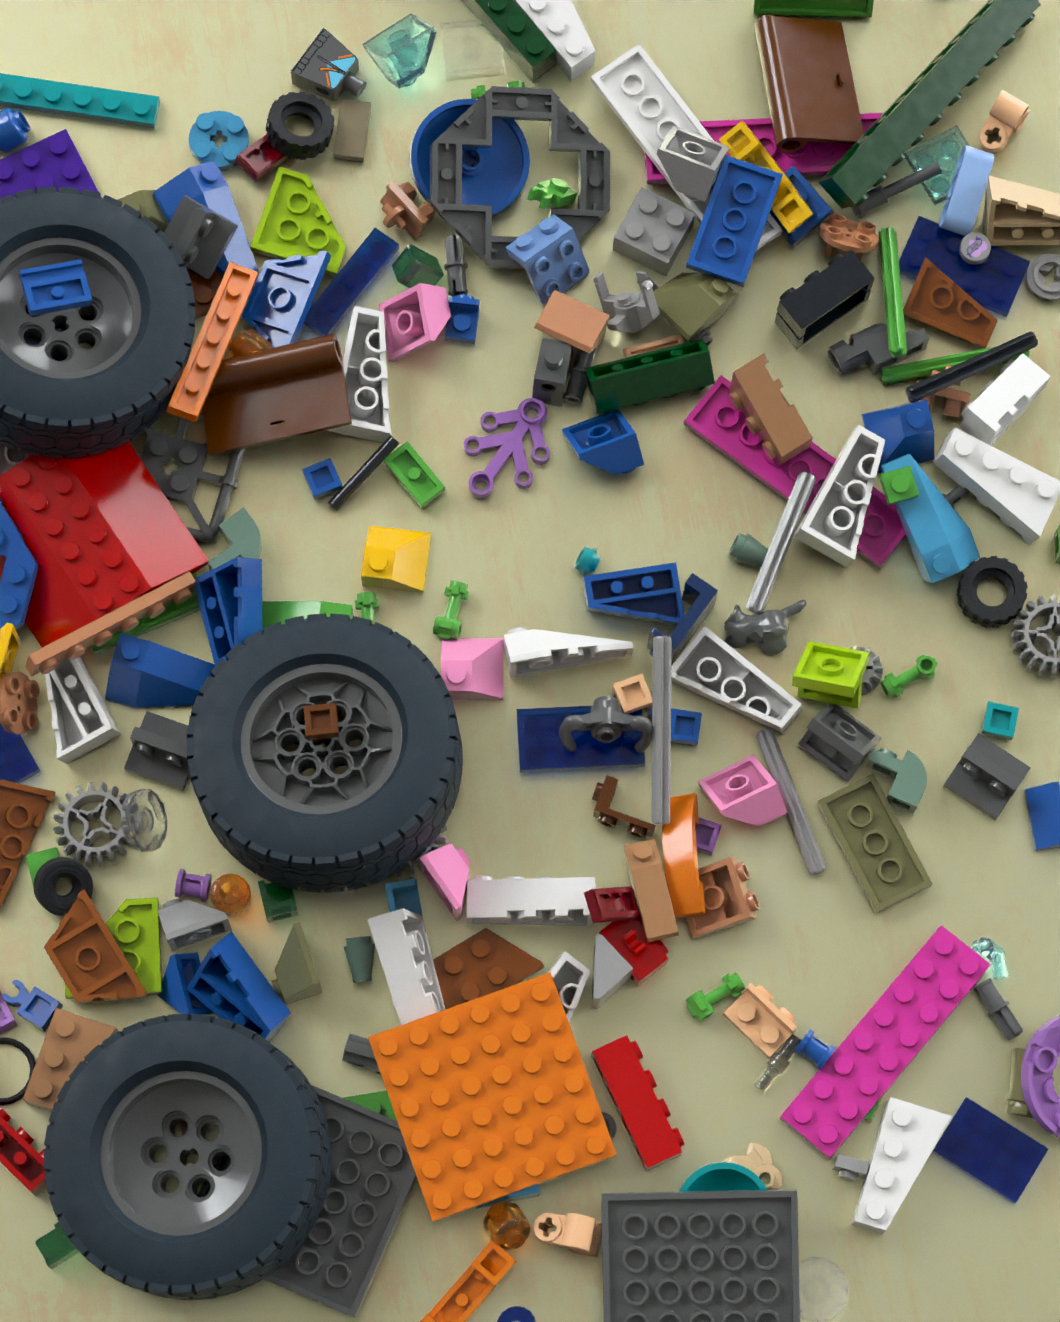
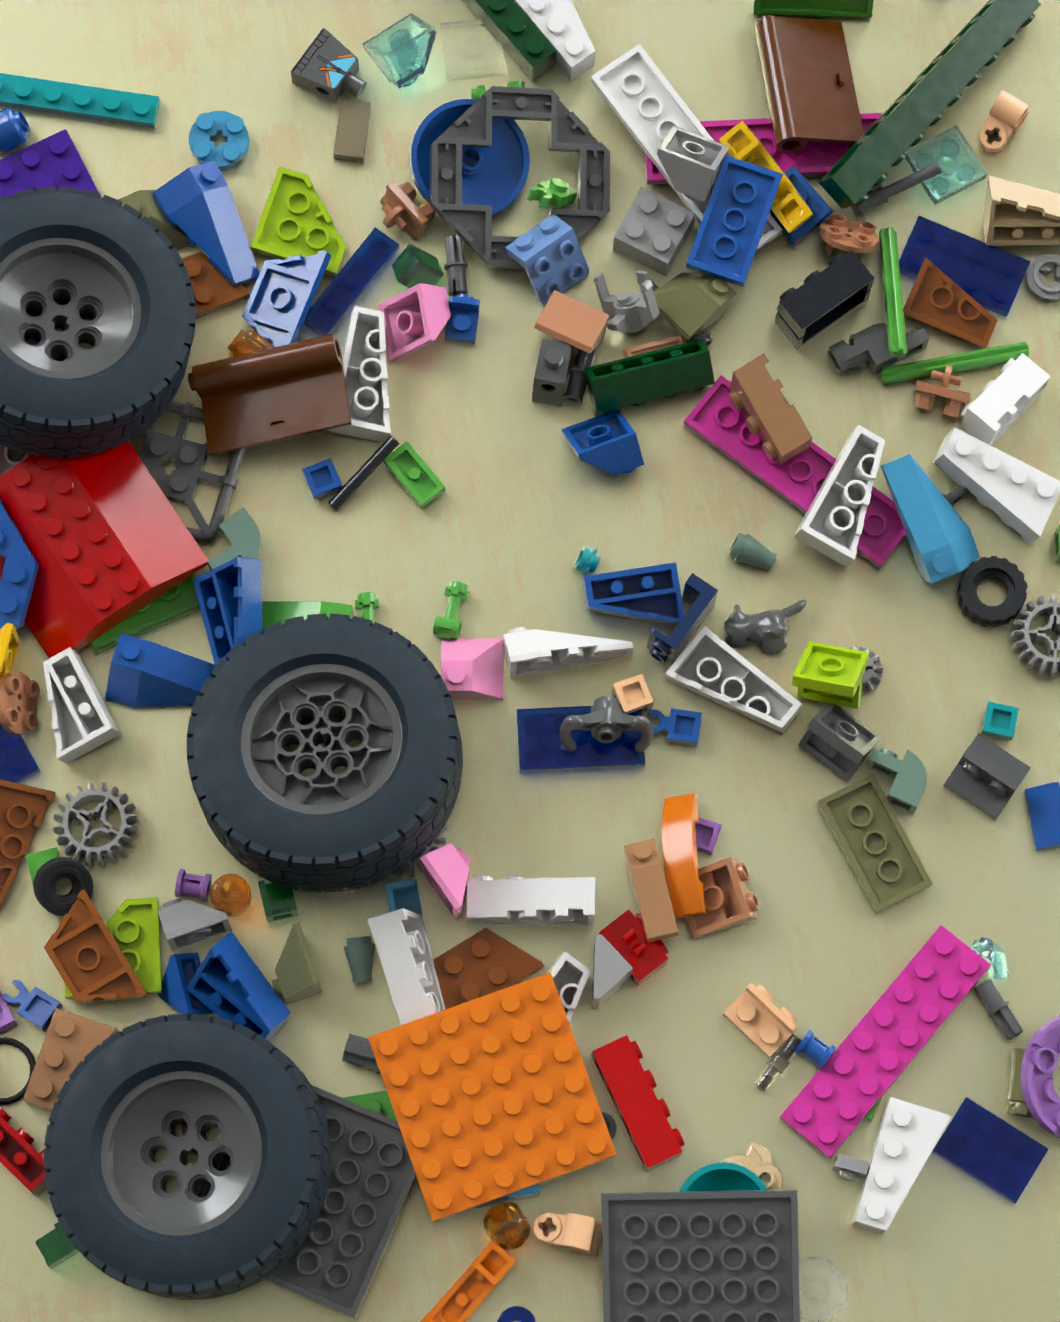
blue plate [19,259,92,316] -> none
nougat plate [25,571,196,676] -> none
clear tile [121,789,167,852] -> none
dark grey bracket [124,711,190,792] -> none
dark grey bracket [164,195,239,279] -> none
orange plate [167,262,258,423] -> none
dark red plate [235,134,289,181] -> none
black tyre [266,91,334,160] -> none
reddish brown plate [303,703,339,741] -> none
yellow slope [361,526,431,593] -> none
medium lavender plant [464,398,550,498] -> none
dark red plate [584,886,641,923] -> none
reddish brown bracket [592,775,656,838] -> none
light grey axle [651,636,672,824] -> none
bright green bar [685,973,745,1022] -> none
bright pink slope [698,755,787,826] -> none
light grey axle [746,472,816,614] -> none
light grey axle [756,728,826,875] -> none
blue slope [861,400,935,474] -> none
bright green plate [879,466,919,506] -> none
bright green bar [880,655,938,698] -> none
black axle [905,331,1038,403] -> none
light blue beam [939,145,994,236] -> none
light grey tile [959,233,991,265] -> none

